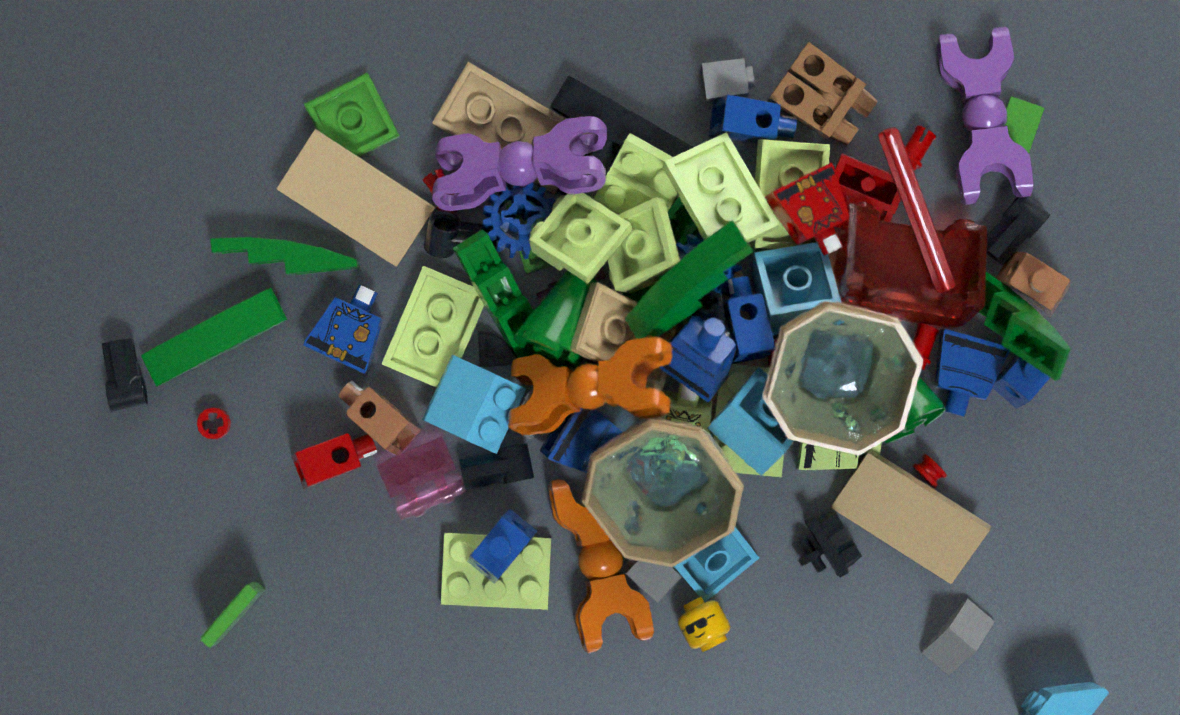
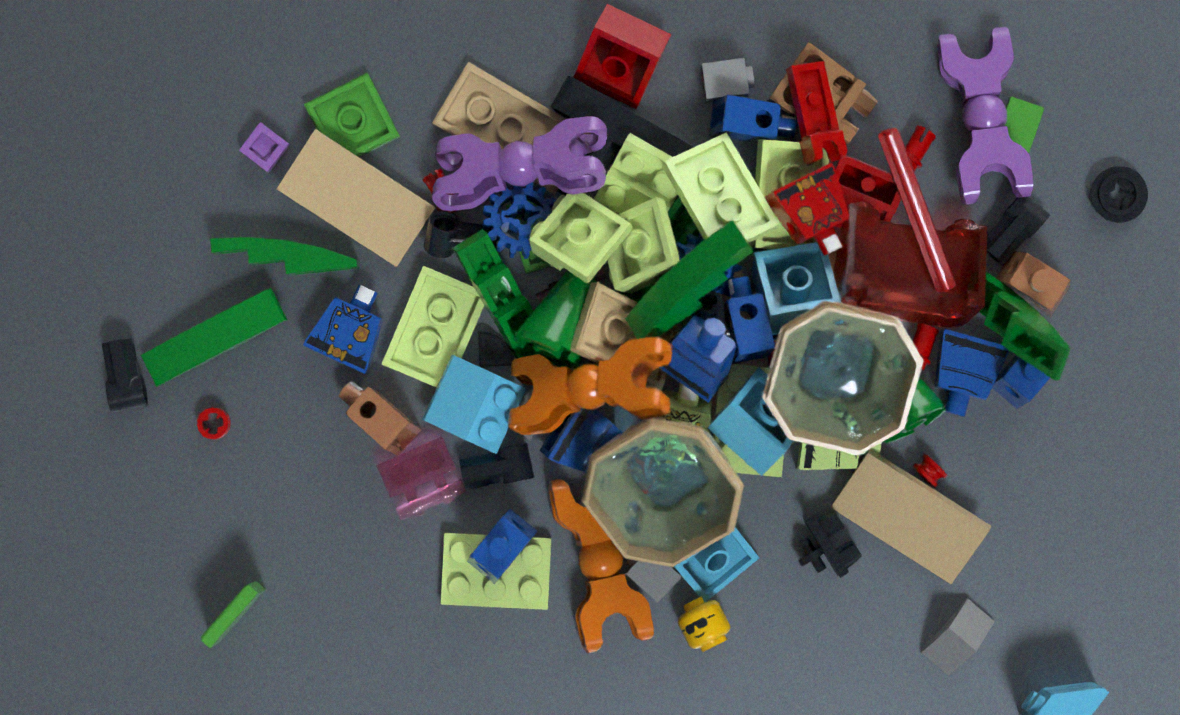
red torso [291,433,377,489] -> none
none -> medium lavender plate [239,122,290,173]
none -> red slope [573,4,672,109]
none -> red plate [786,61,847,166]
none -> black gear [1090,166,1148,223]

